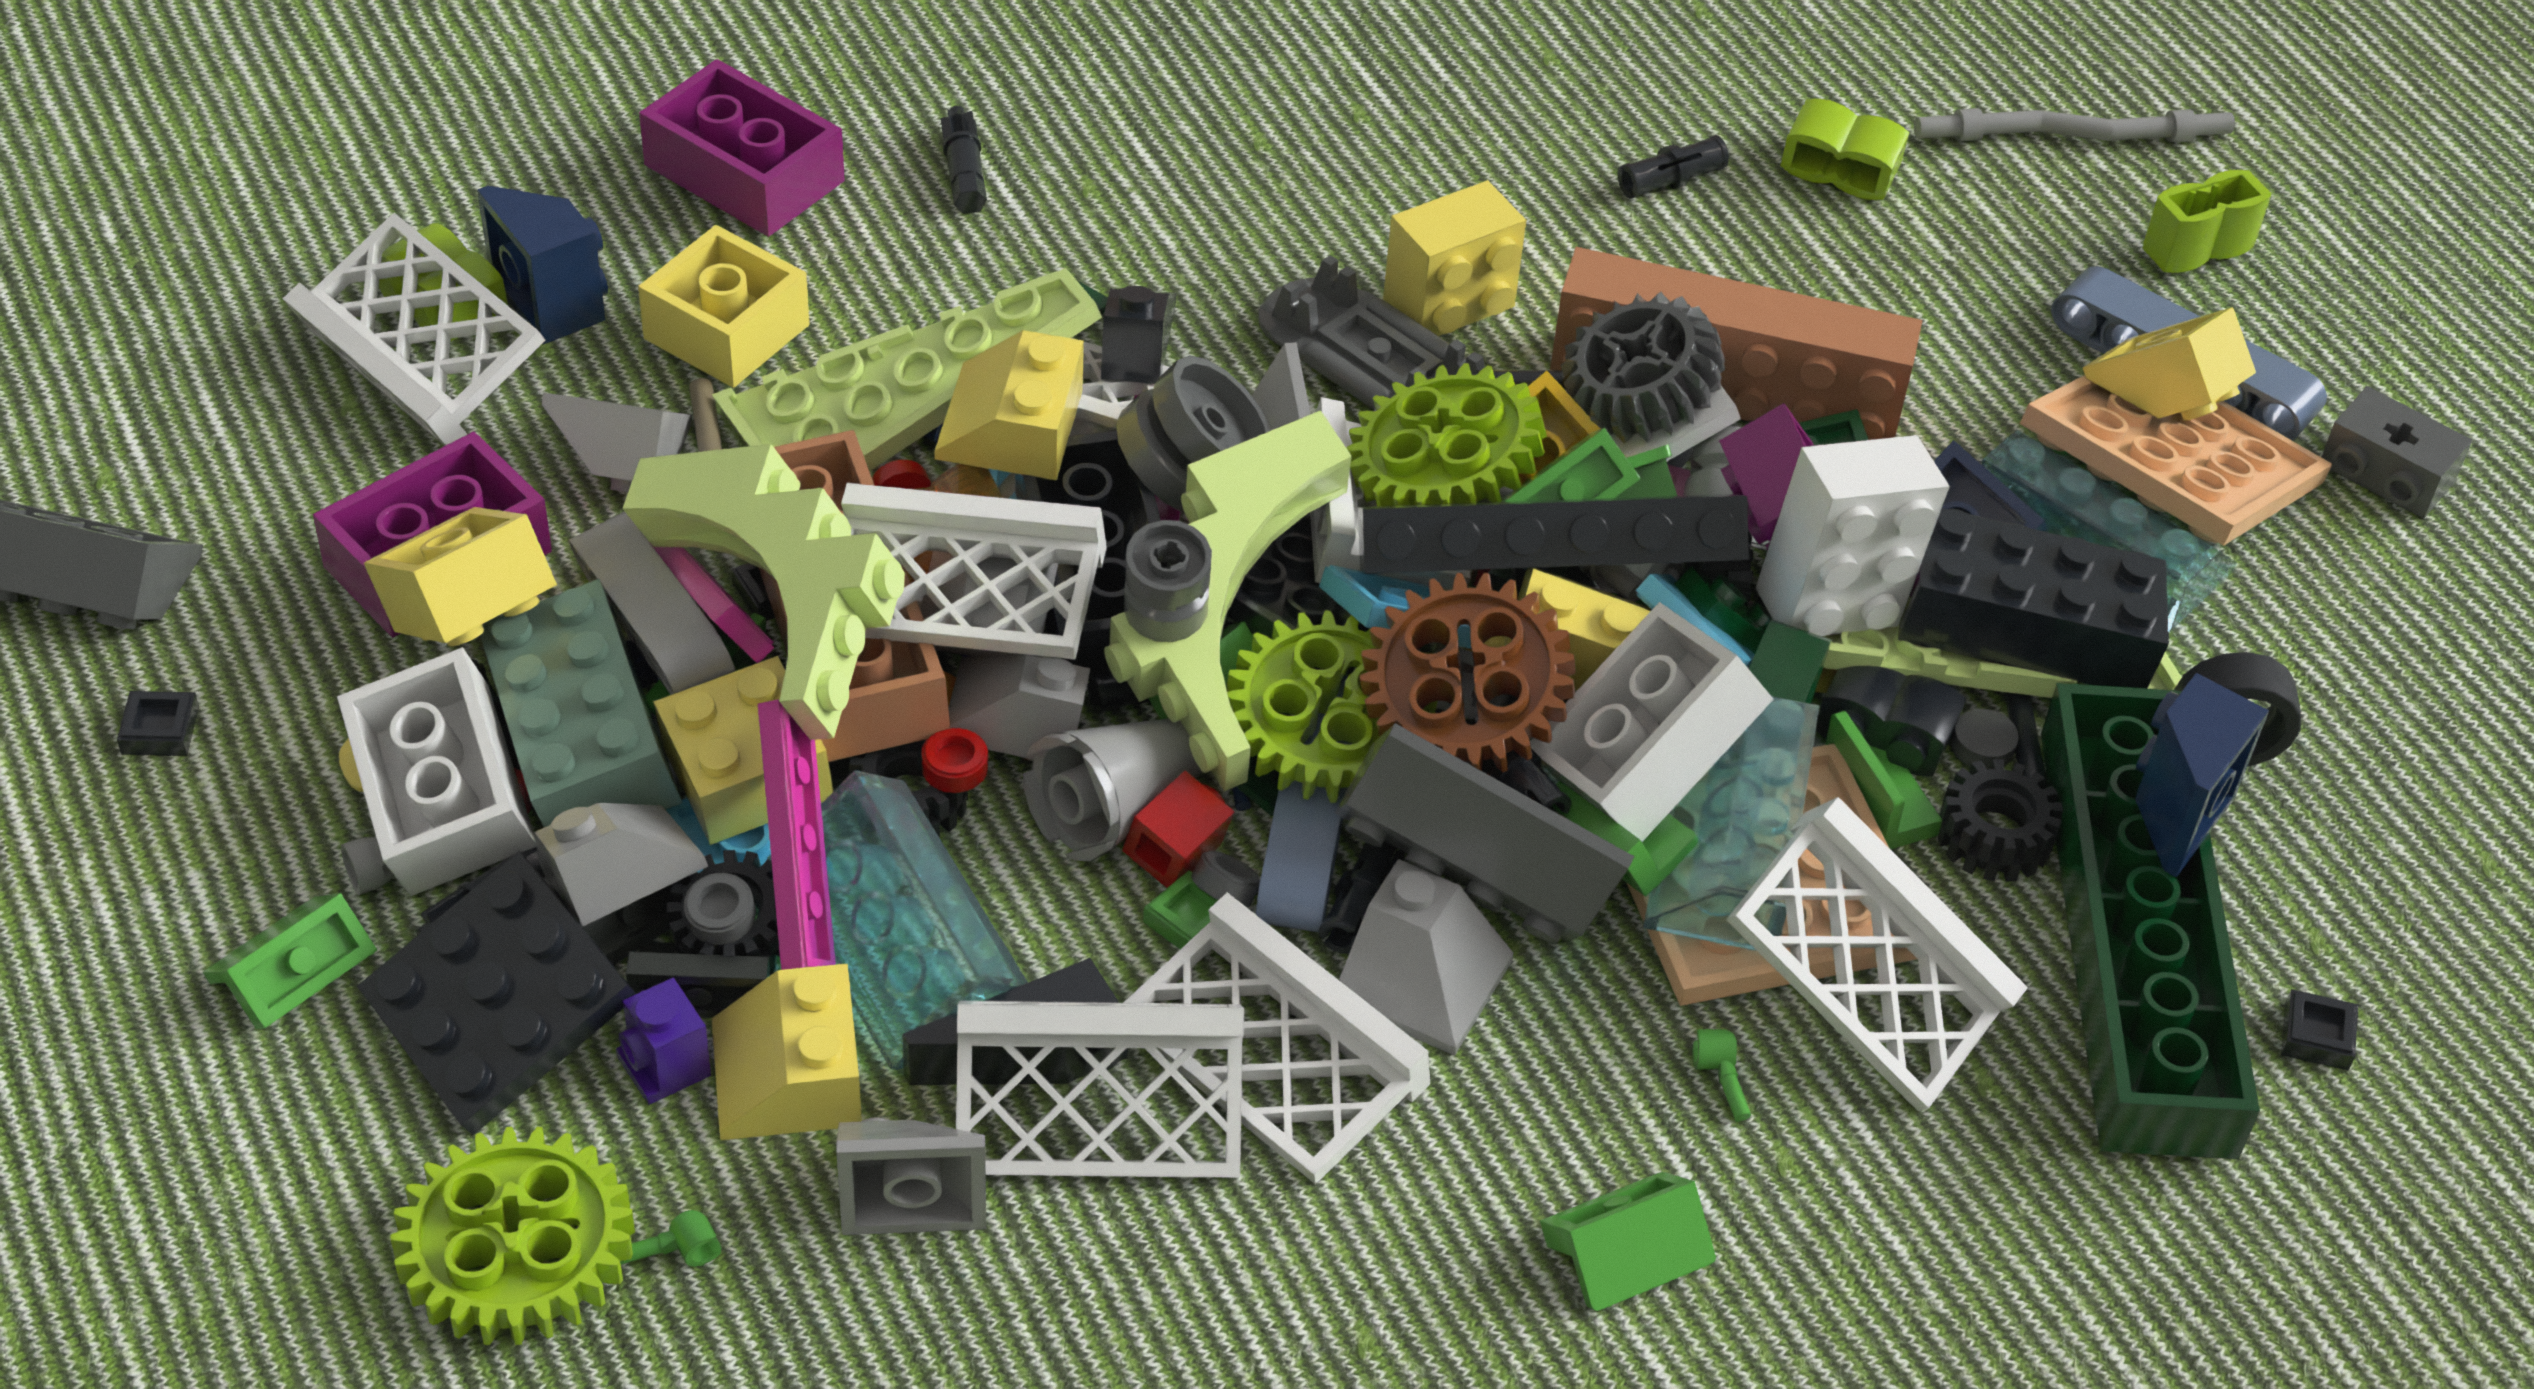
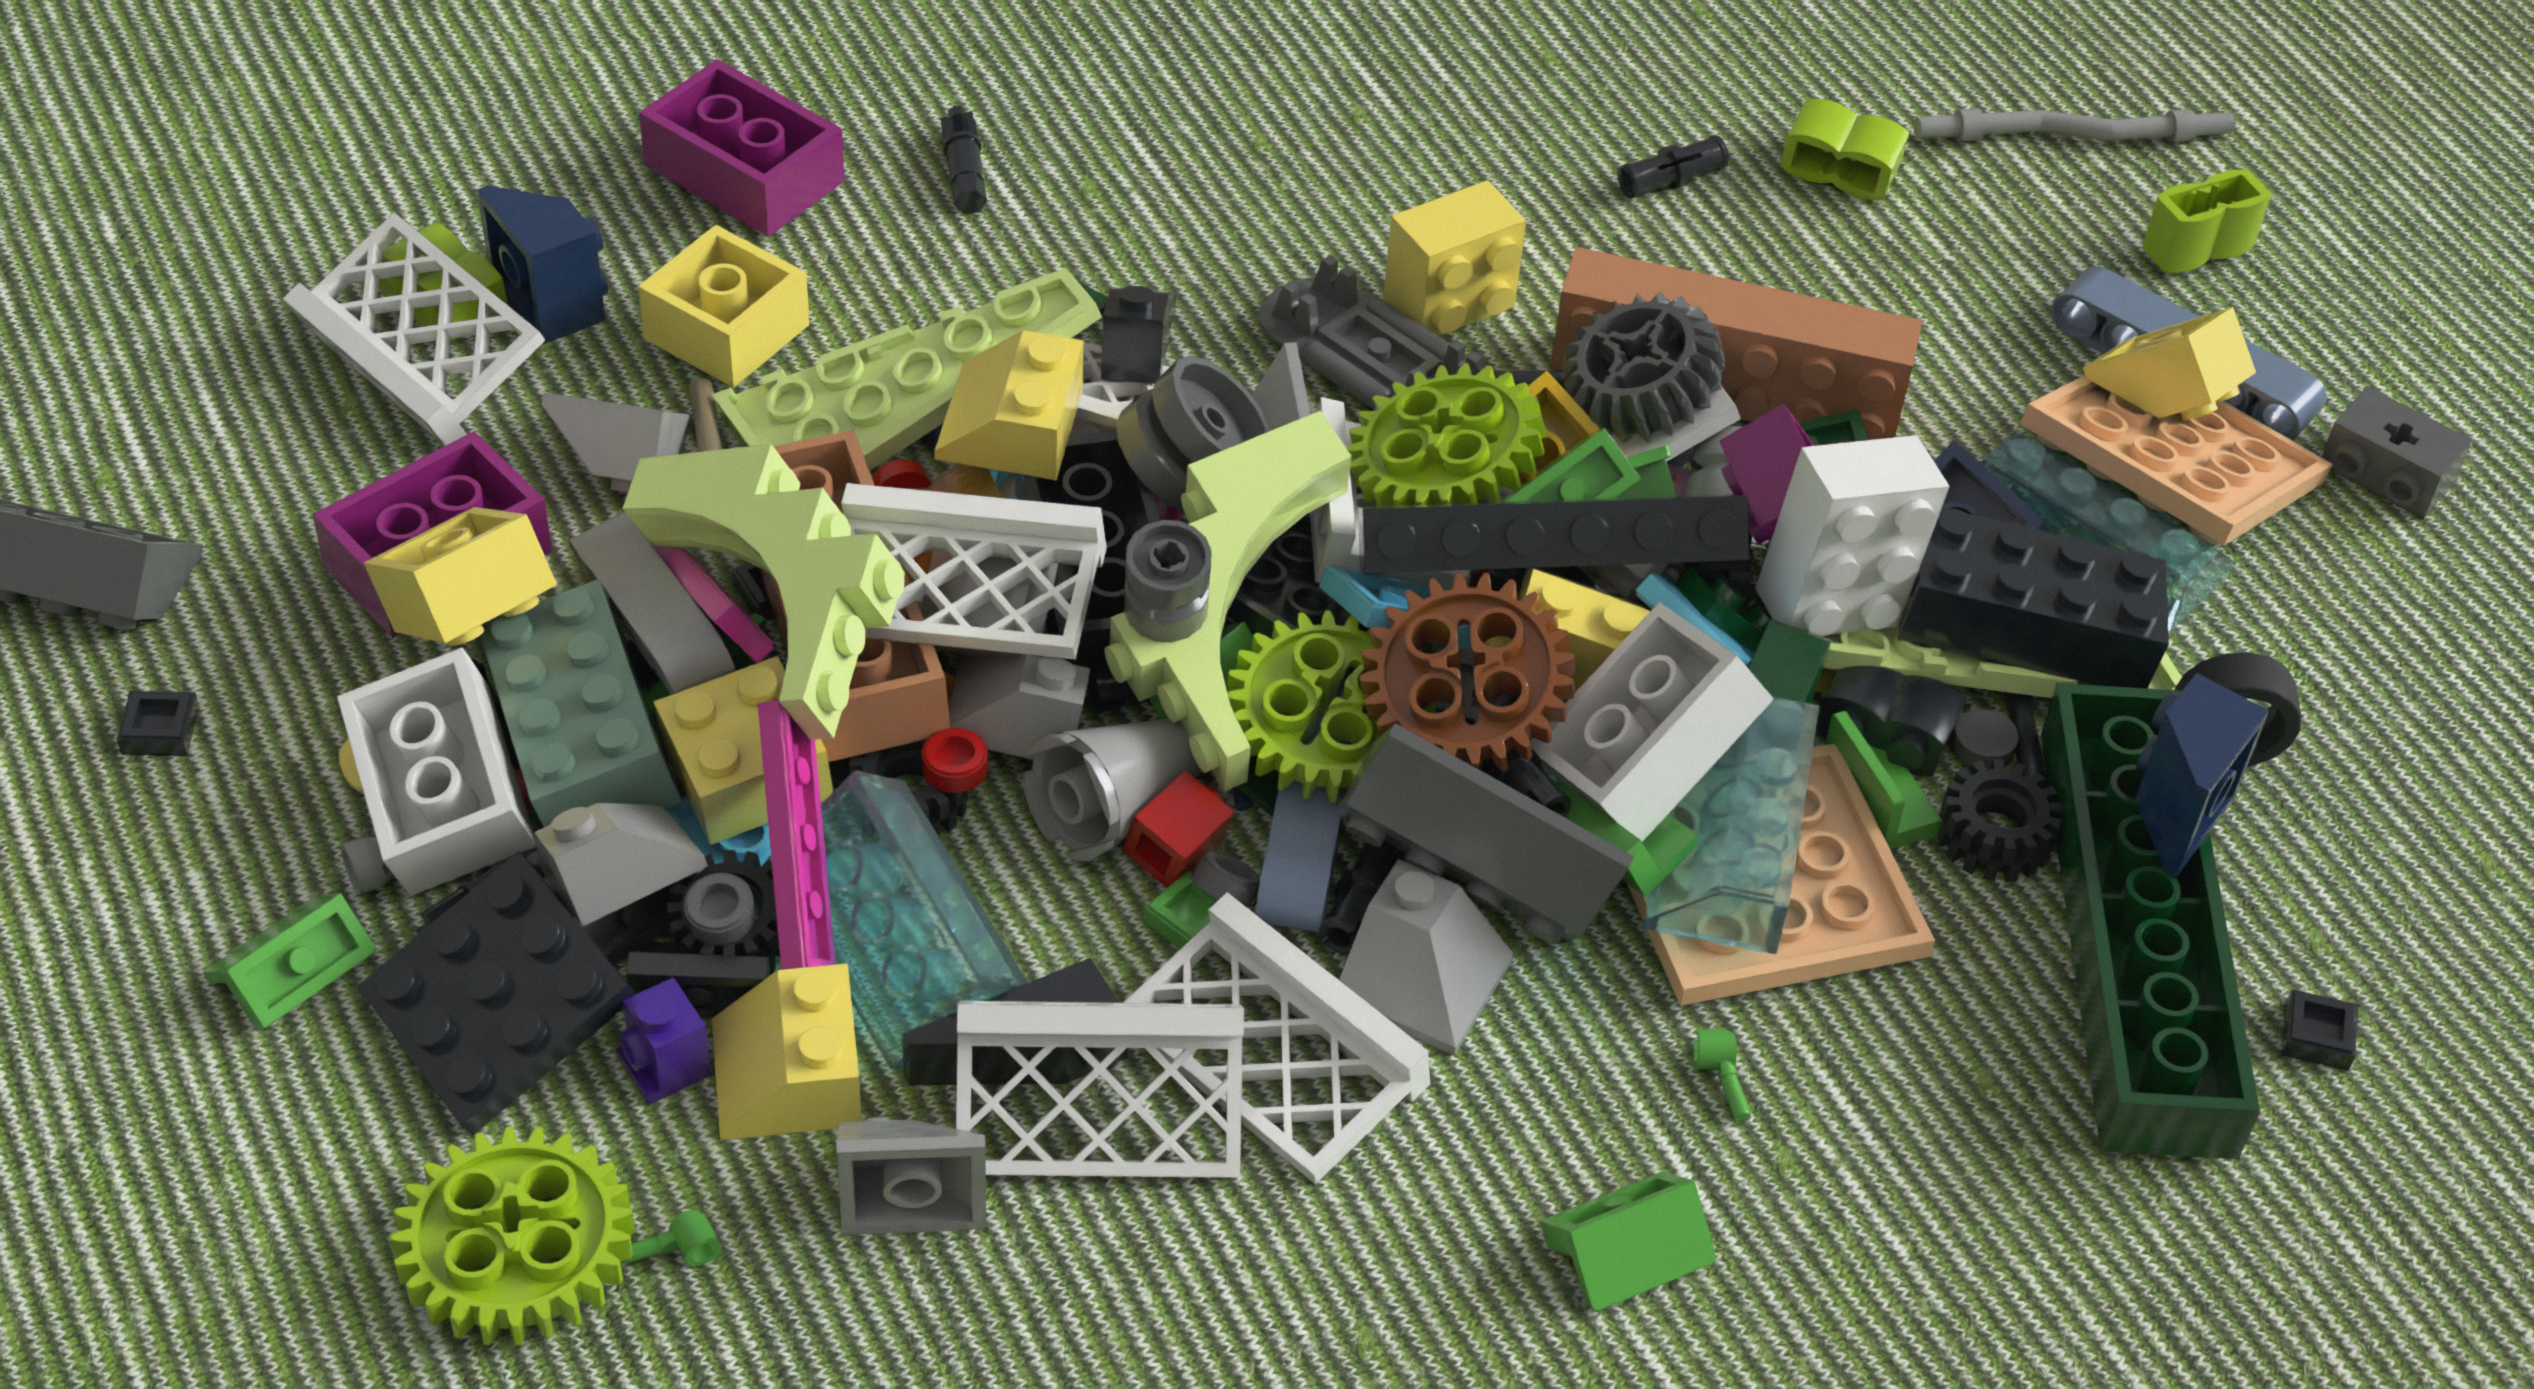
white fence [1726,797,2028,1111] -> none

